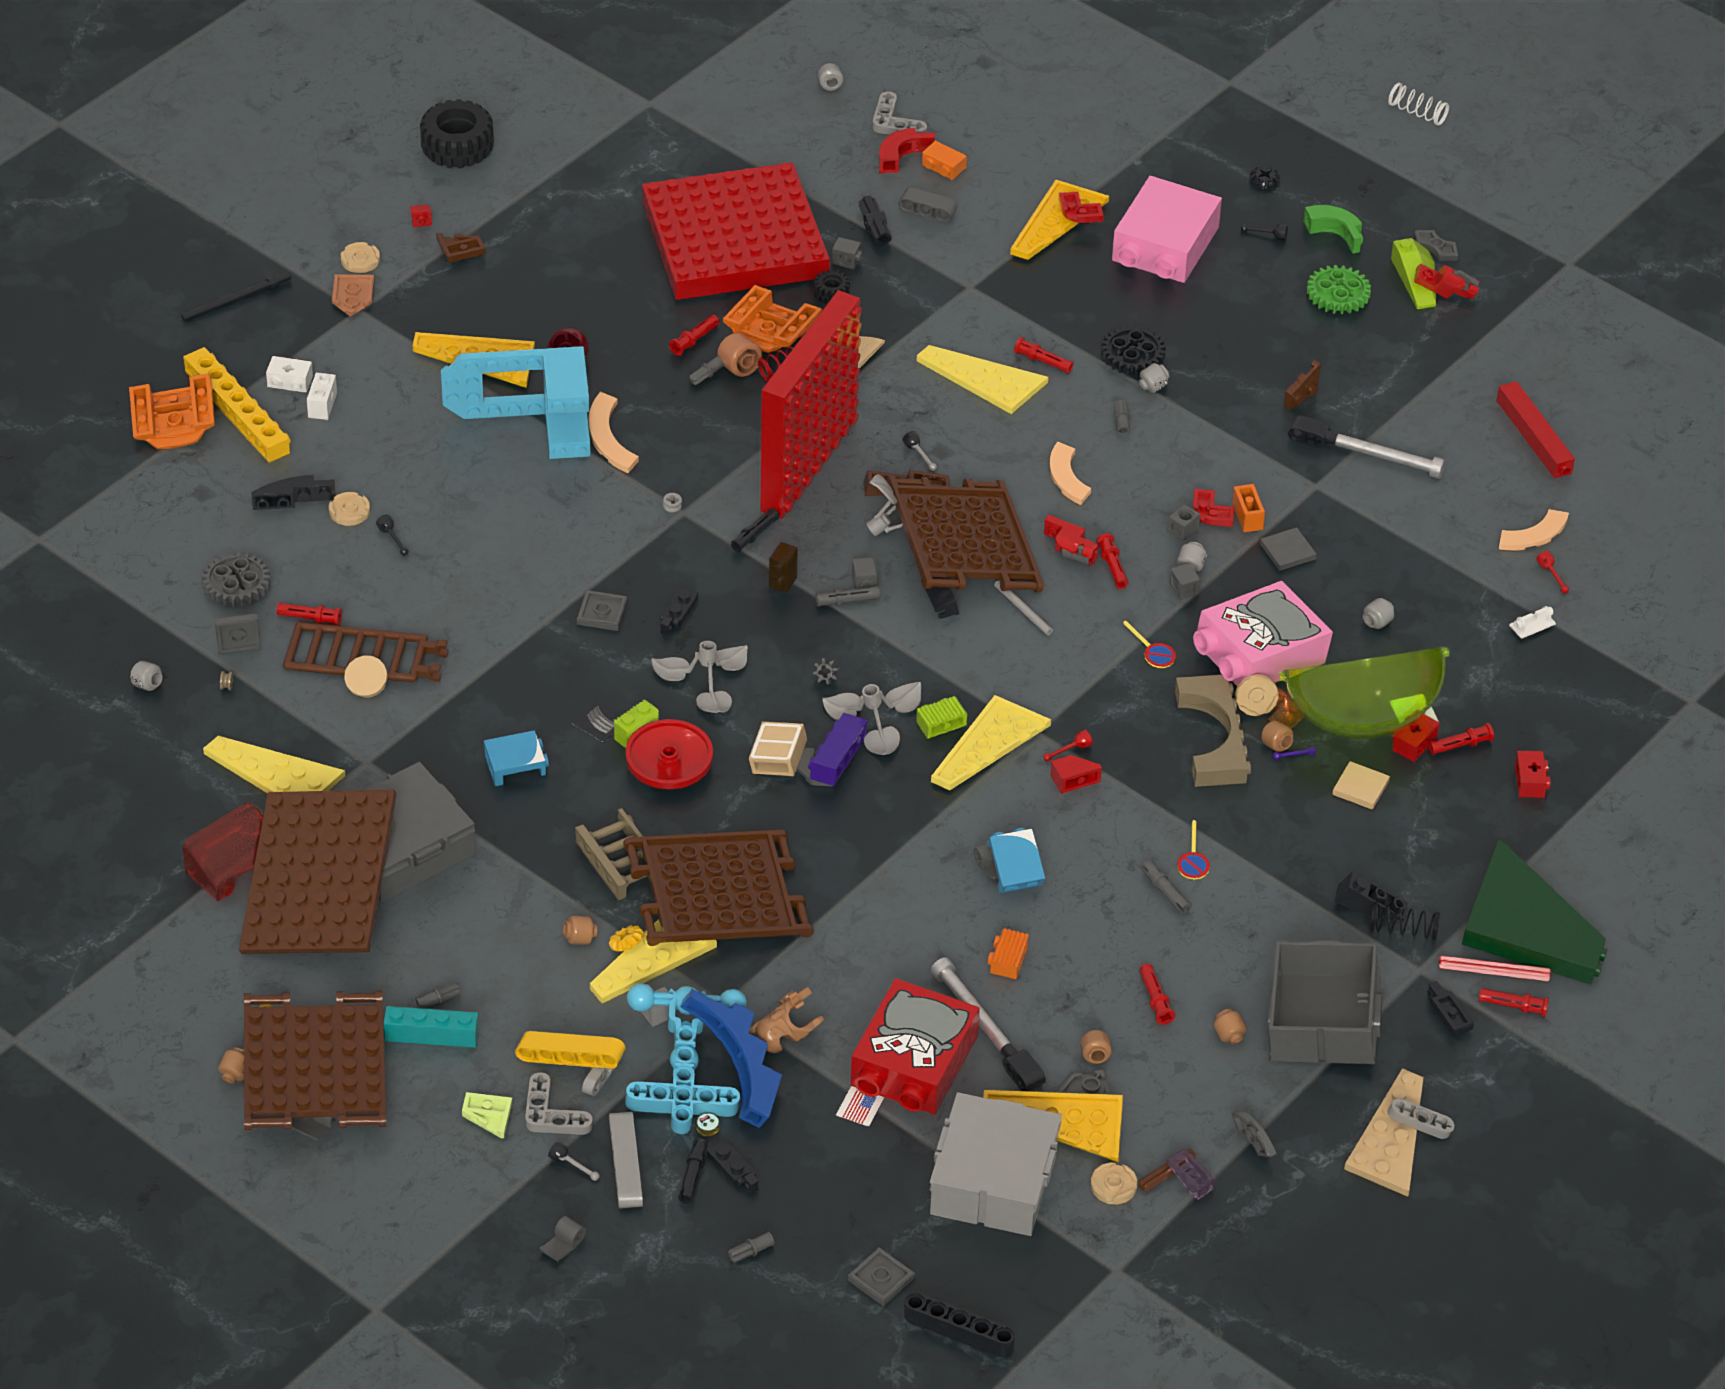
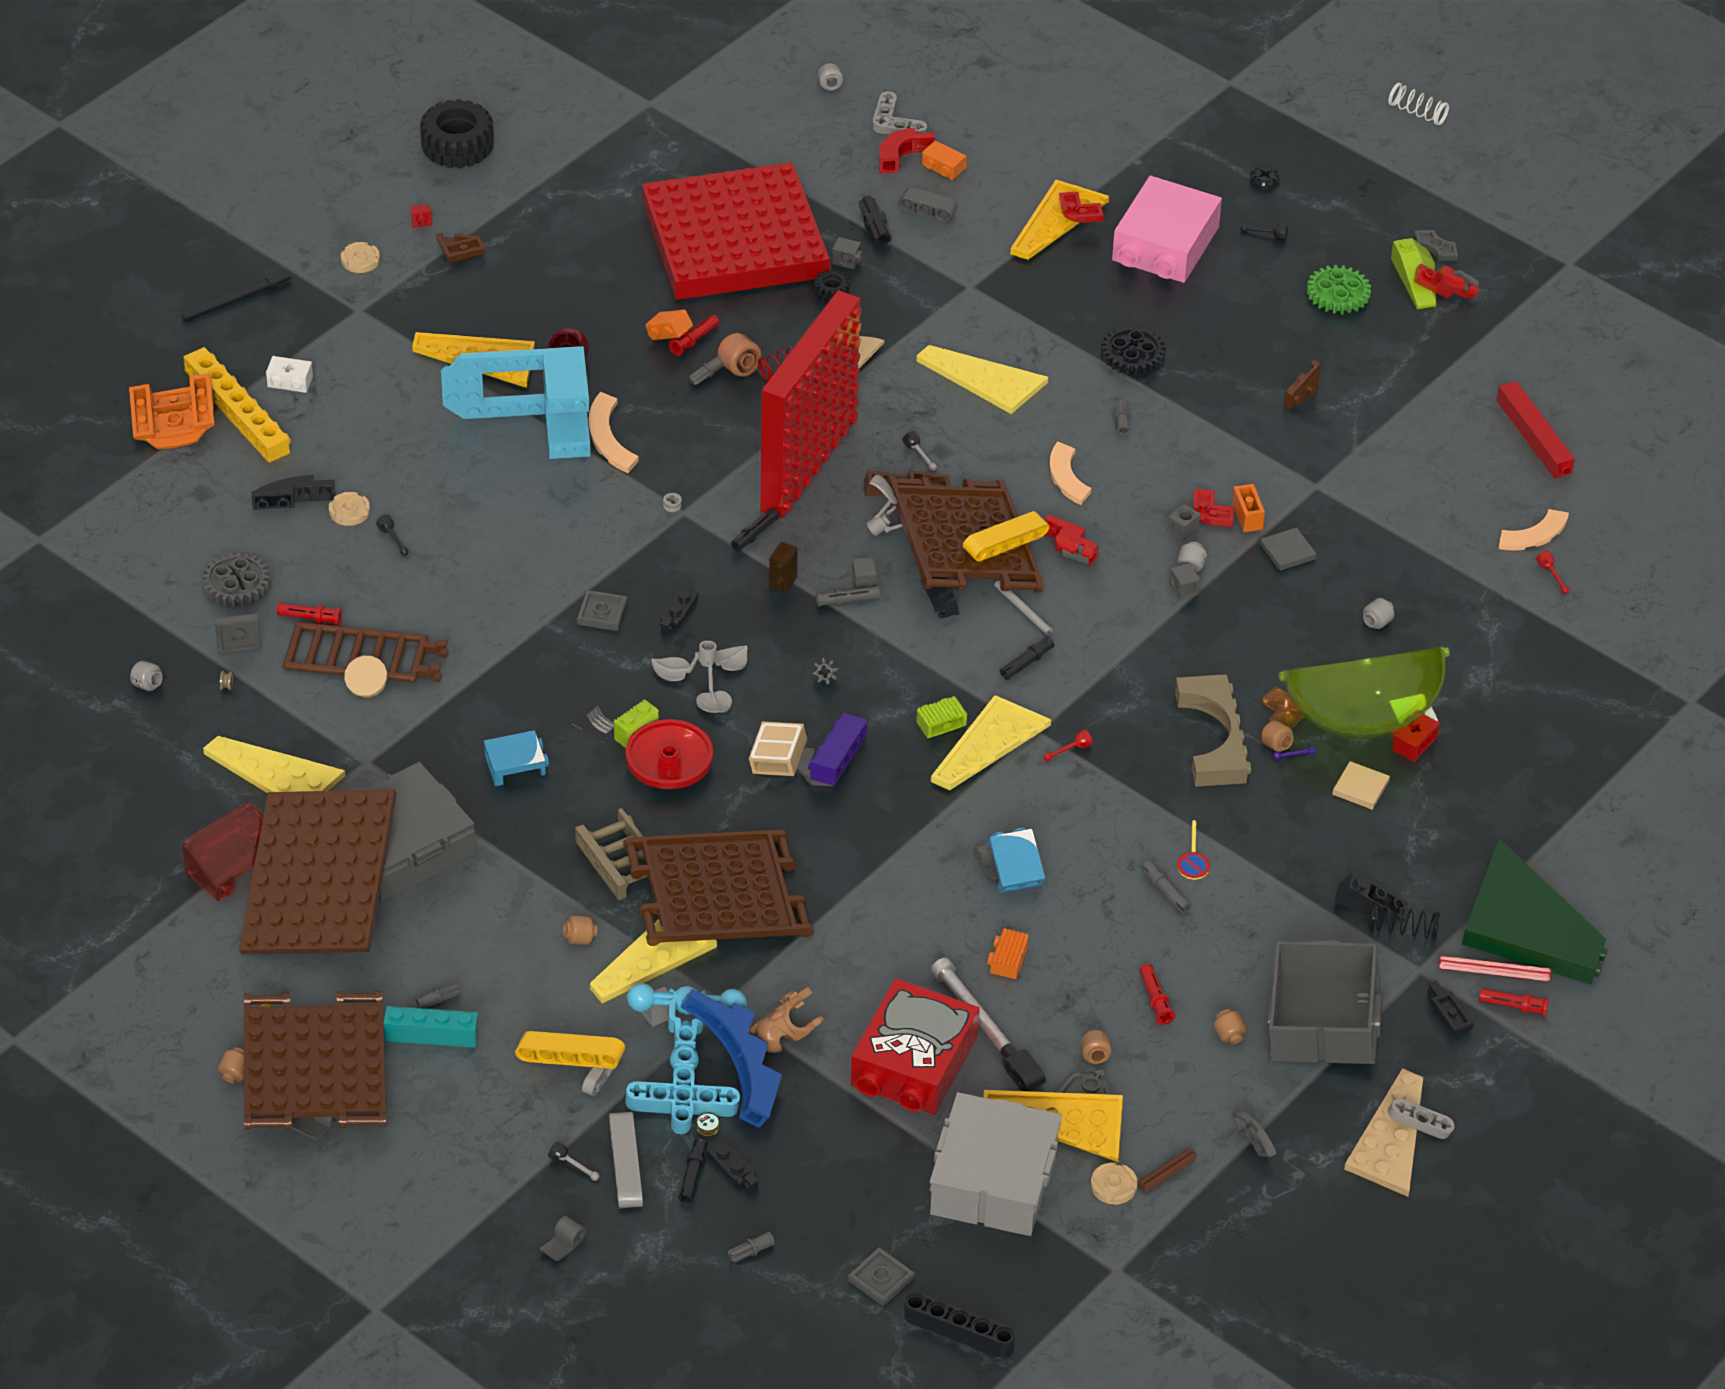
white brick [307,373,337,420] -> none
nougat tile [332,274,374,317] -> none
yellowish green wing [462,1092,512,1138] -> none
light grey beam [525,1072,593,1135] -> none
yellow gear [609,925,644,951] -> none
orange slope [723,285,822,353] -> none
light grey plant [822,682,921,755] -> none
sticker [836,1086,884,1126] -> none
red pin [1014,337,1074,374] -> none
red slope [1050,755,1102,794] -> none
red pin [1096,533,1129,589] -> none
piece [1123,621,1176,668] -> none
light grey head [1139,363,1170,393] -> none
clear purple slope [1167,1148,1216,1200] -> none
bright pink brick [1193,581,1333,686] -> none
tan tile [1235,674,1279,716] -> none
piece [1288,416,1445,479] -> none
bright green arch [1303,205,1363,254] -> none
red pin [1428,723,1494,755] -> none
white hinge [1509,606,1556,639] -> none
red brick [1515,751,1550,798] -> none
none -> orange brick [645,309,693,340]
none -> yellow beam [962,511,1050,562]
none -> black pin [999,636,1055,680]

